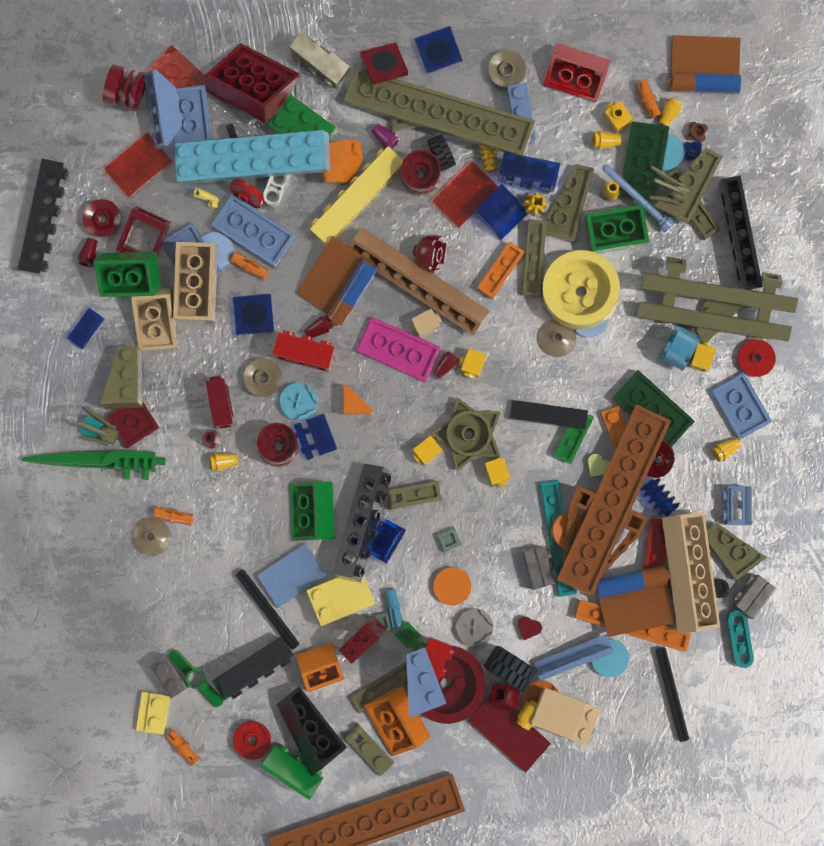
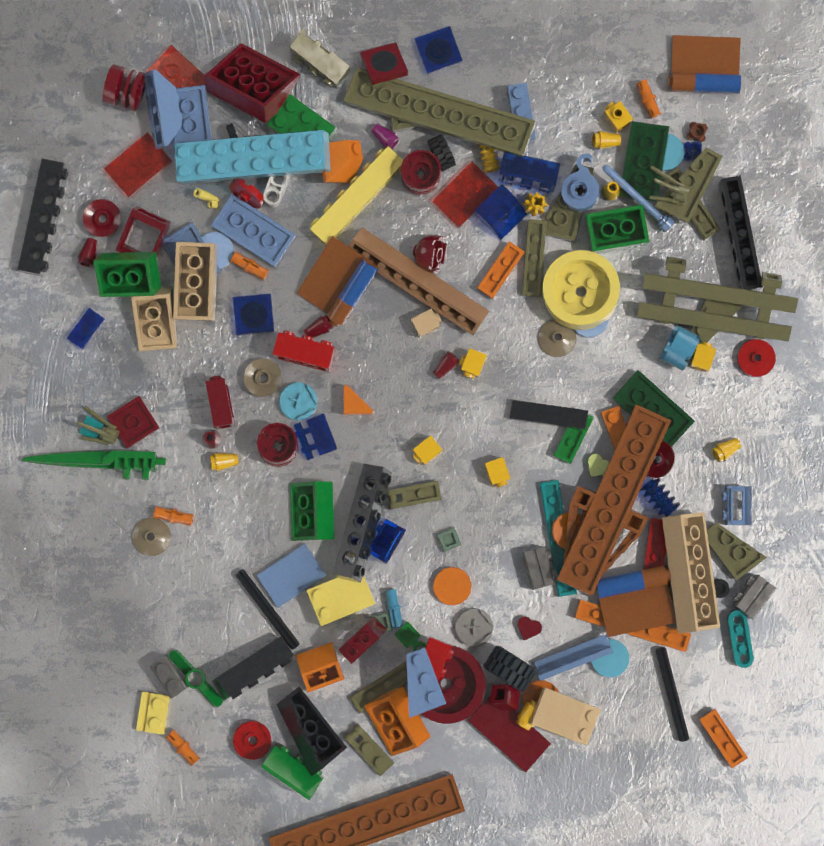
olive wedge [100,346,143,409] -> none
dark pink tile [356,316,441,383] -> none
olive plate [431,398,500,471] -> none
dark tan dish [488,50,526,88] -> none
red slope [543,43,611,103] -> none
yellow cone [659,97,683,126] -> none
medium blue tile [710,372,772,440] -> none
none -> medium blue piece [561,154,600,212]
none -> orange plate [698,709,748,768]

